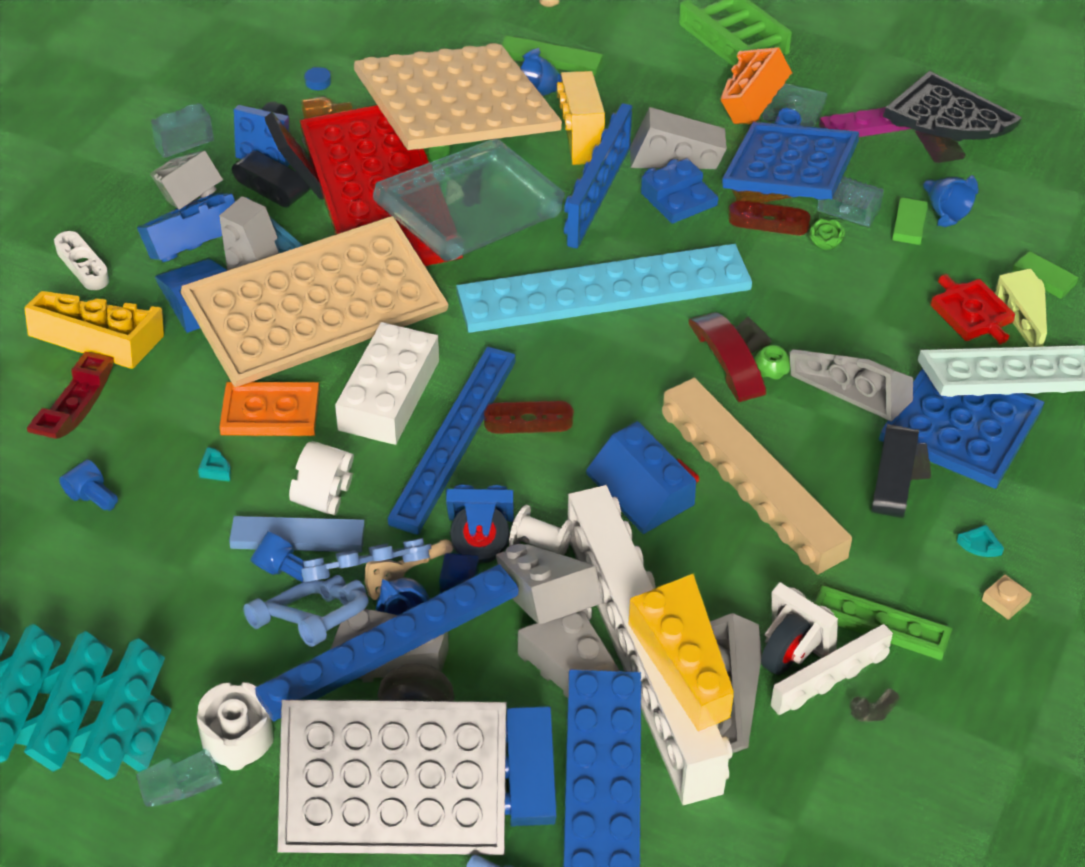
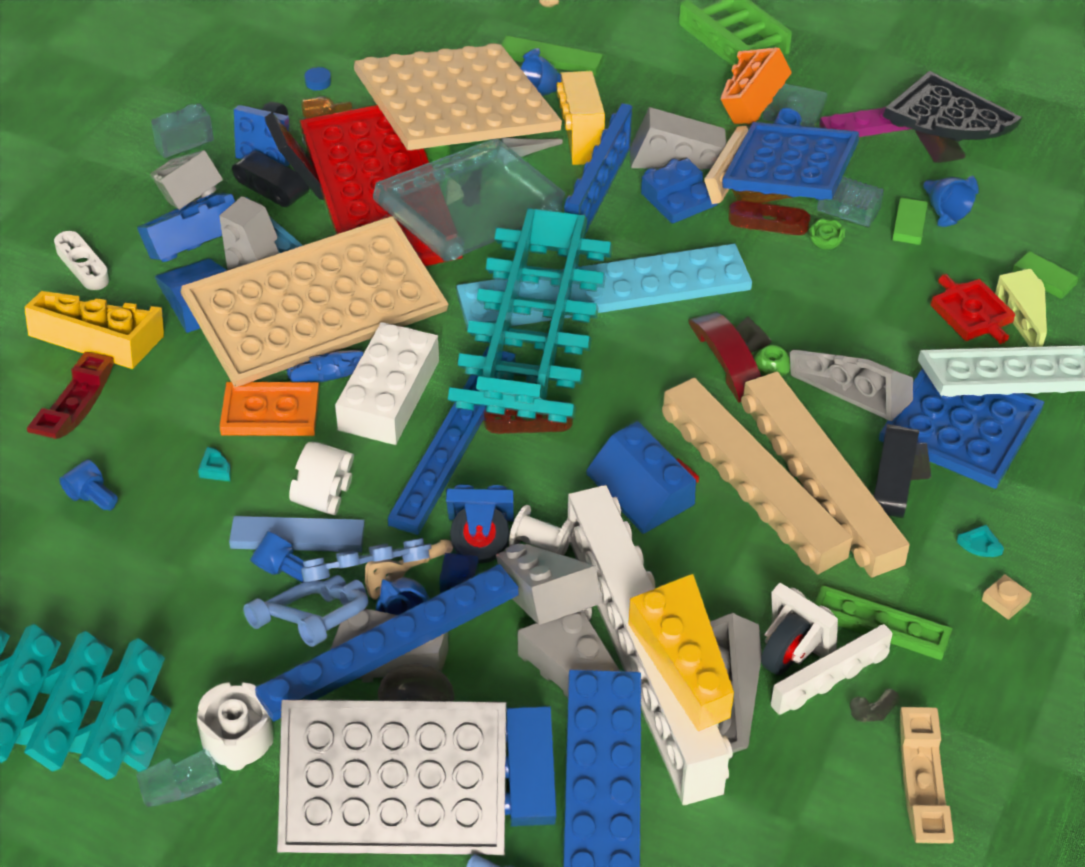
none -> blue hinge [286,350,363,383]
none -> teal piece [448,208,613,423]
none -> light grey piece [492,138,563,163]
none -> tan tile [704,126,748,204]
none -> tan brick [741,371,910,578]
none -> tan slope [900,707,954,843]

